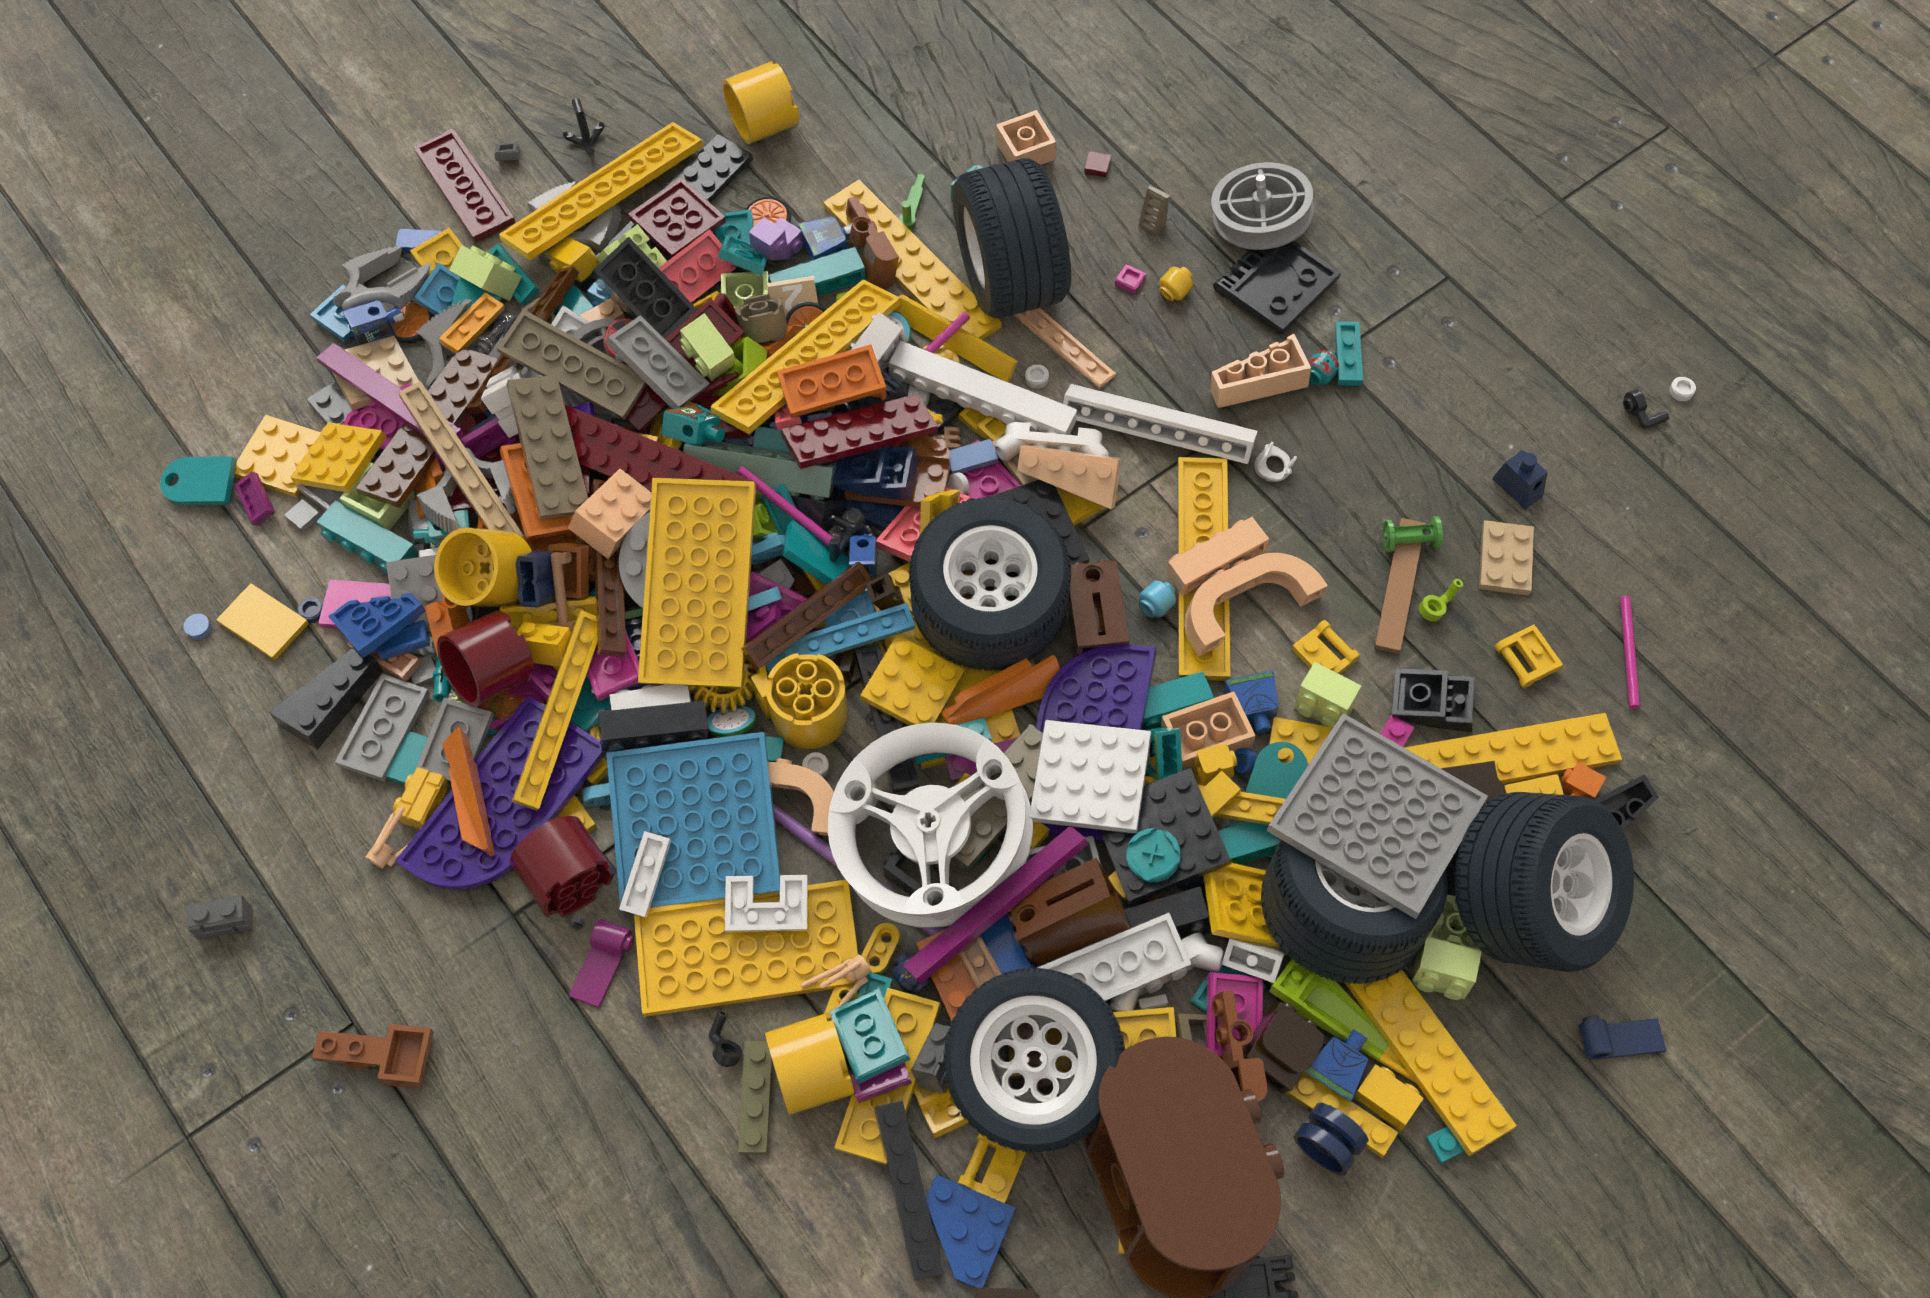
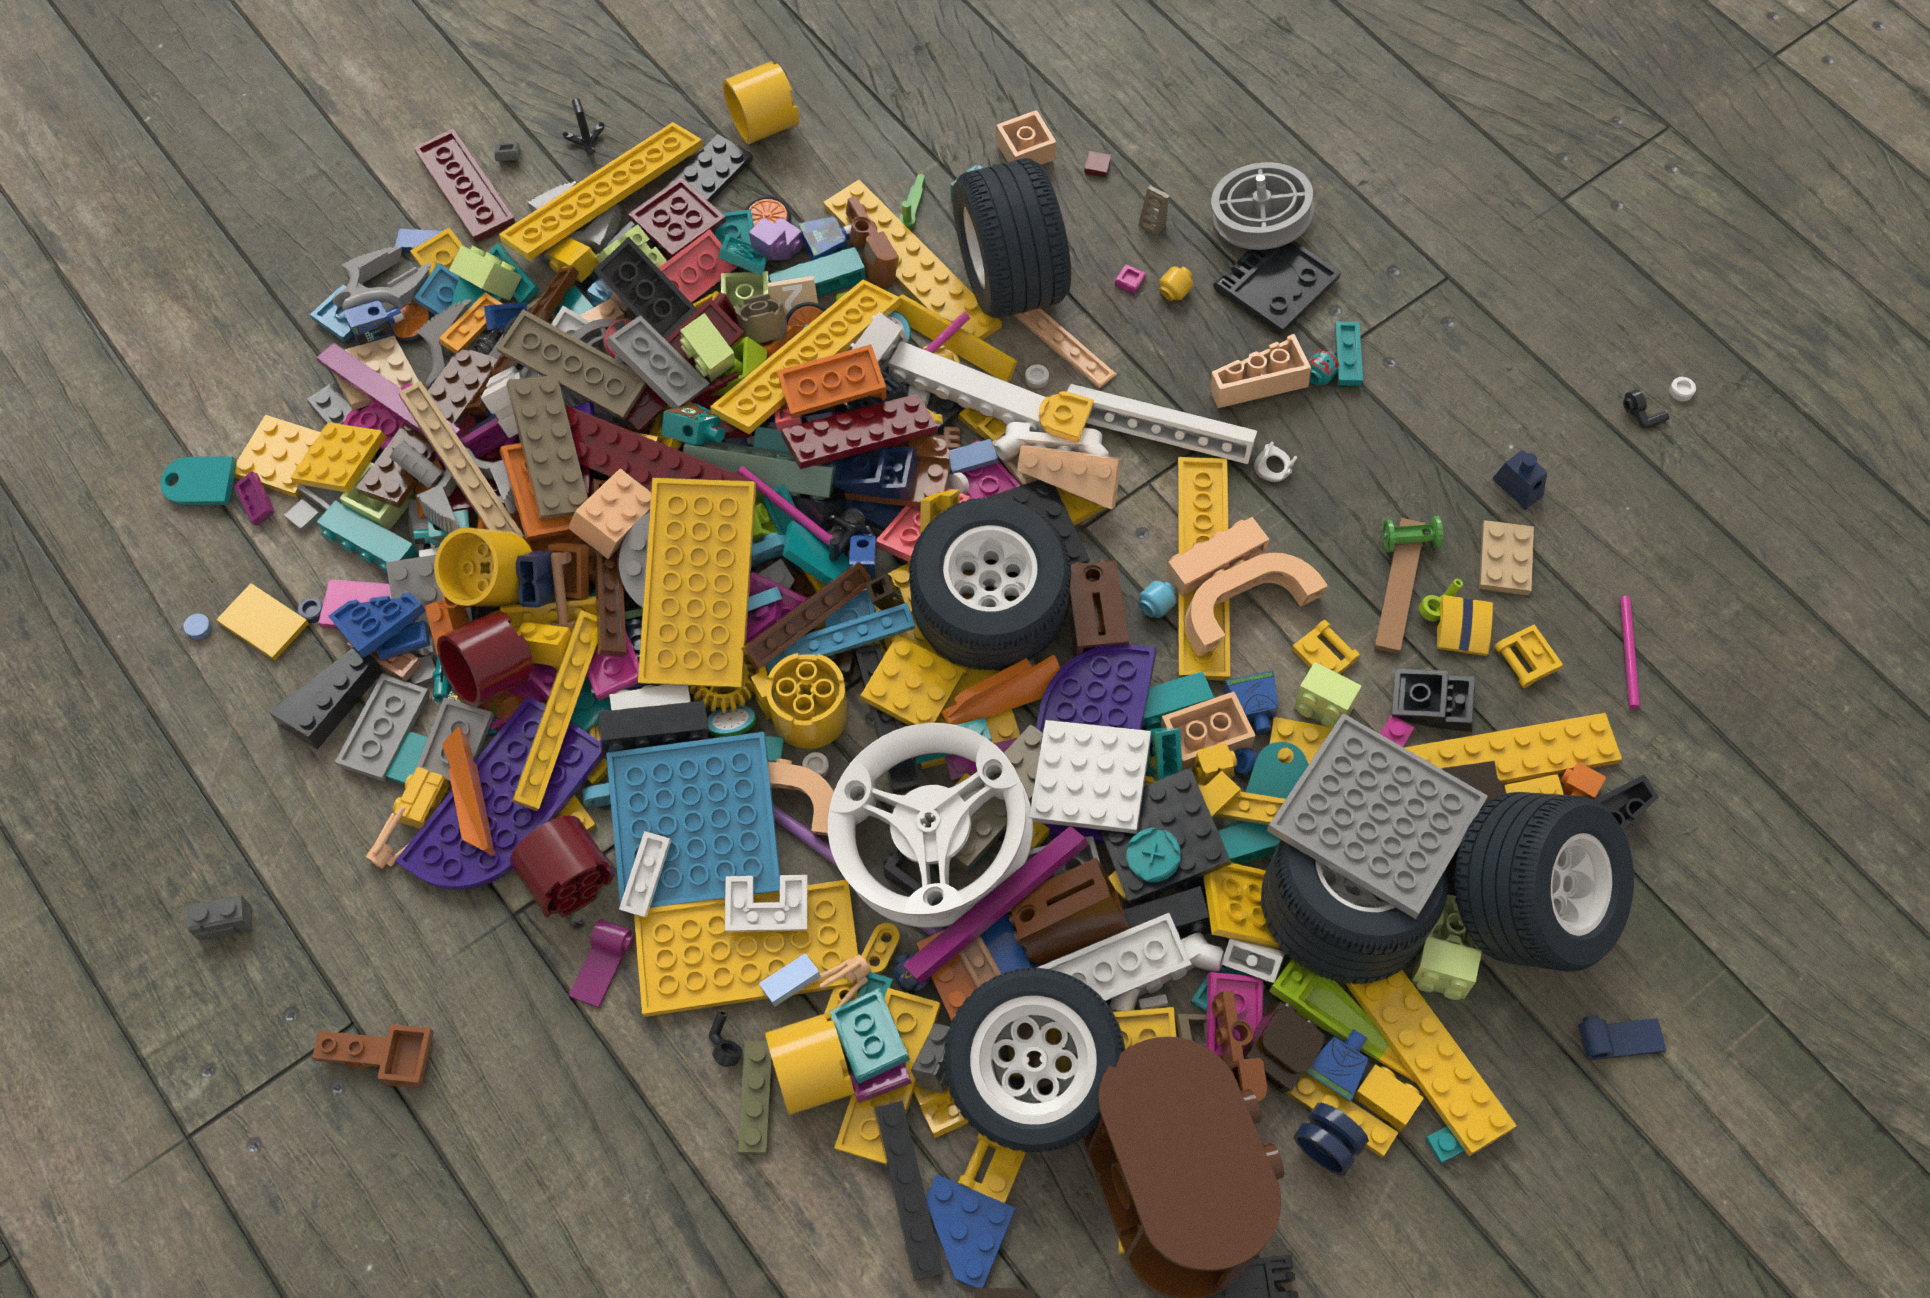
none -> light grey axle [389,440,444,489]
none -> blue tile [484,303,527,330]
none -> light blue tile [759,954,821,1007]
none -> yellow tile [1039,391,1094,443]
none -> yellow slope [1437,595,1493,656]

